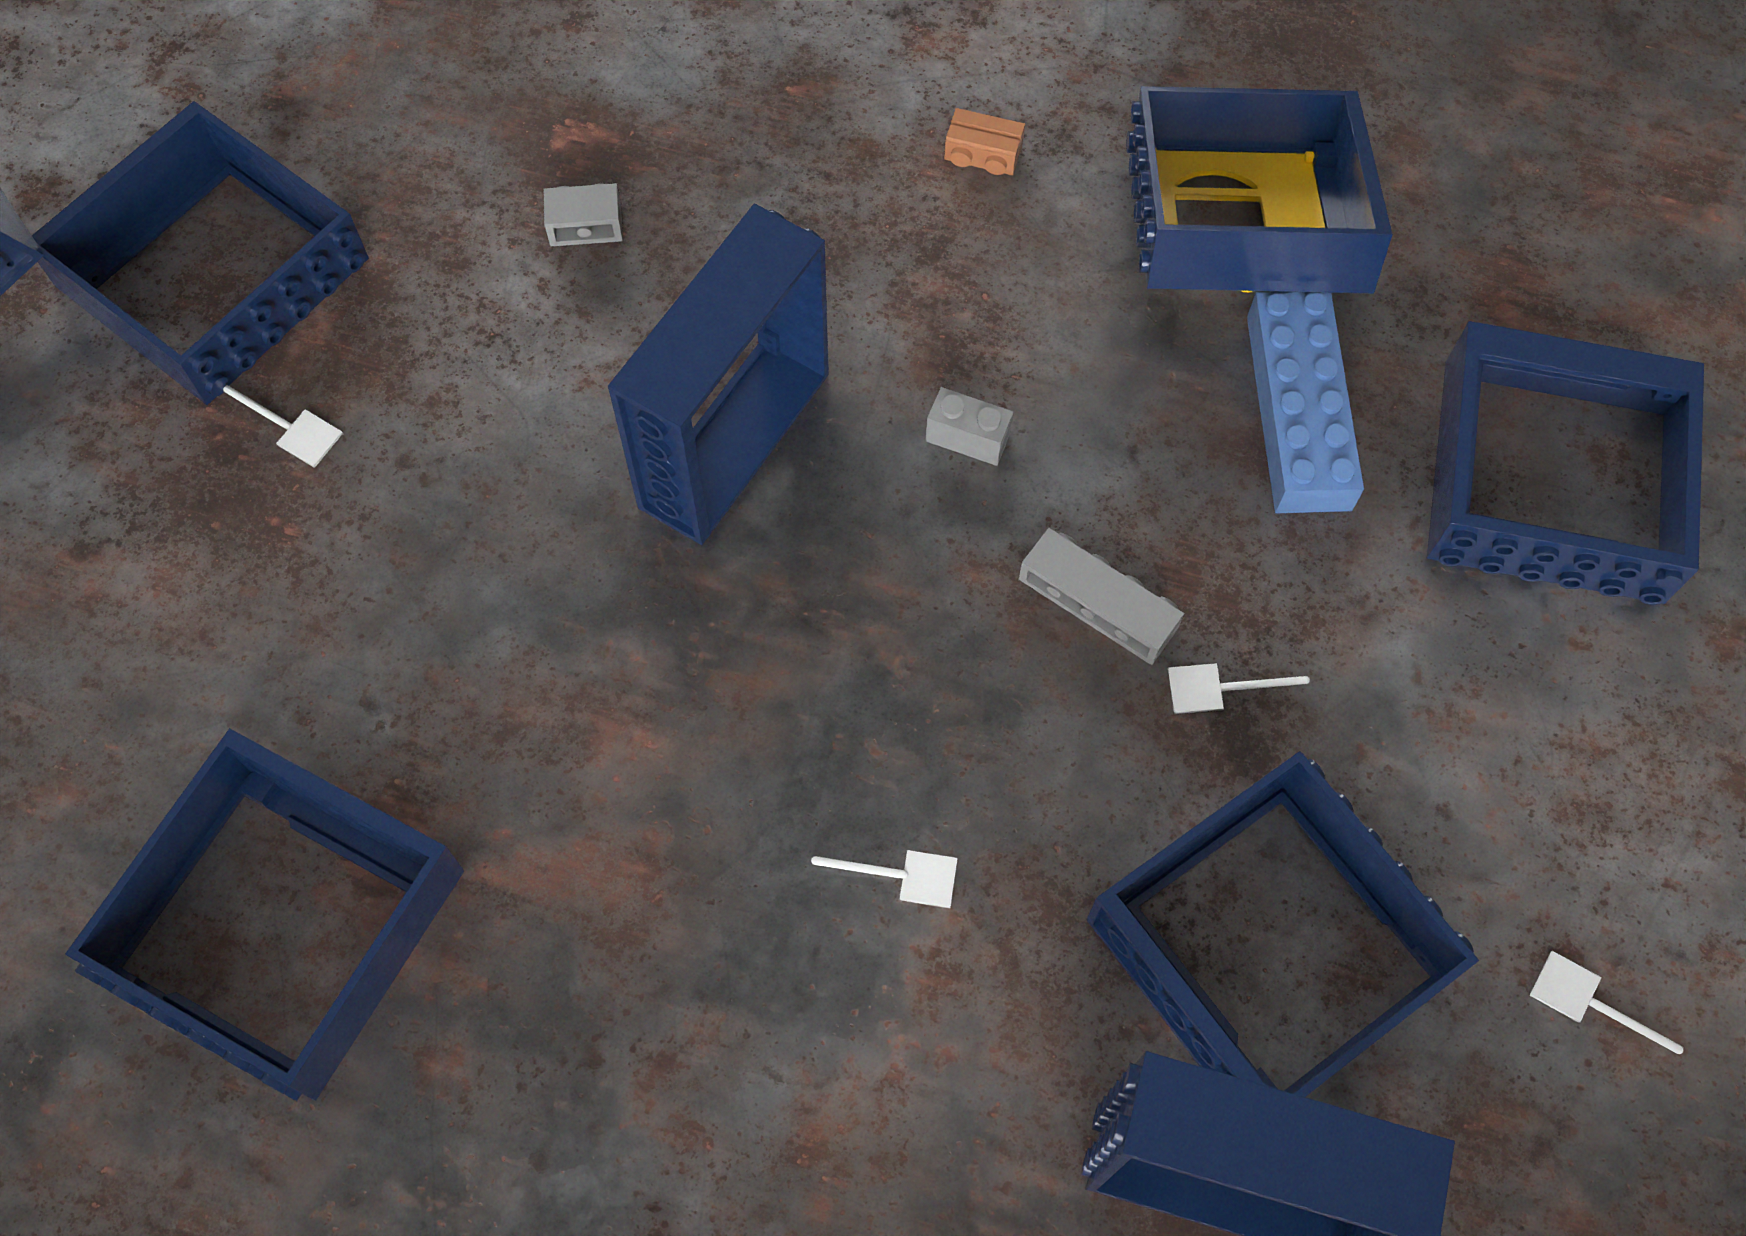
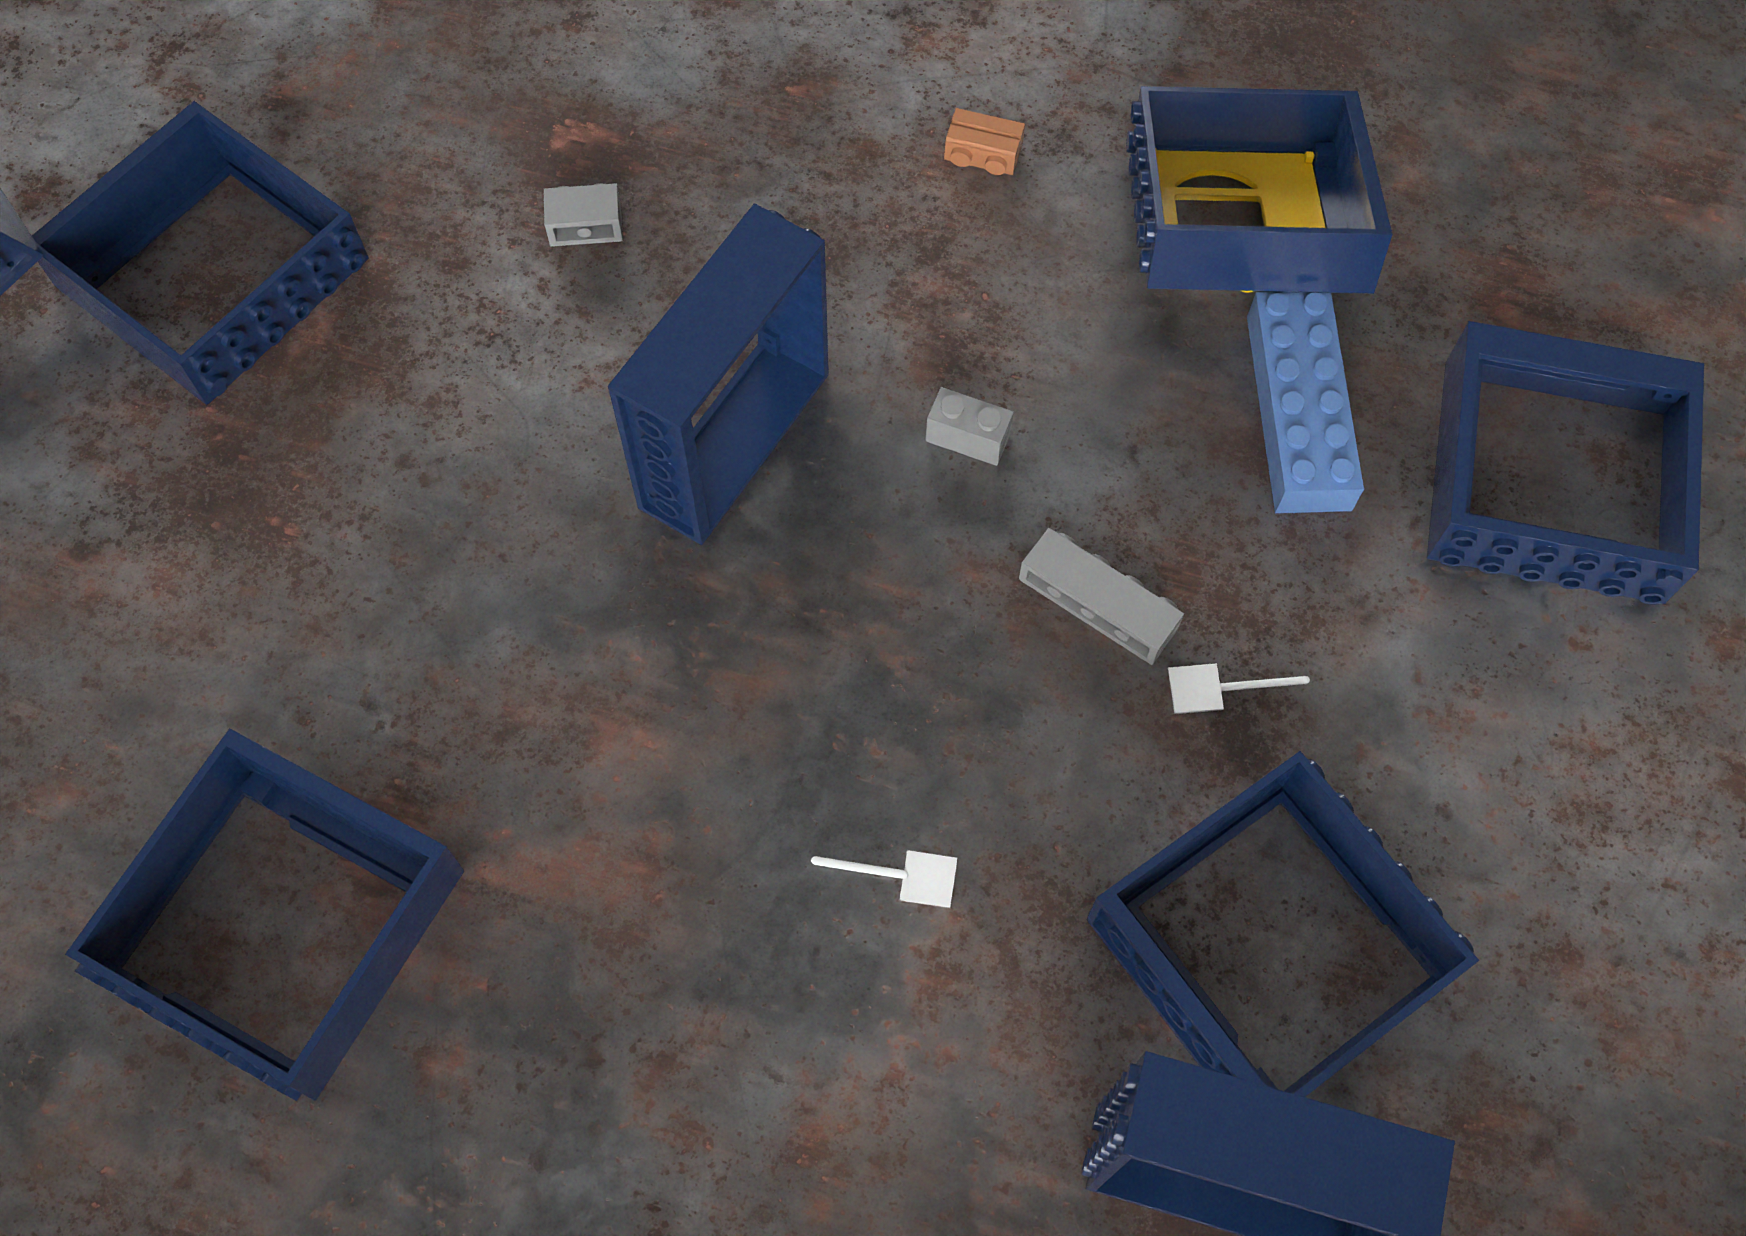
white piece [223,385,343,468] -> none
white piece [1530,951,1683,1054] -> none

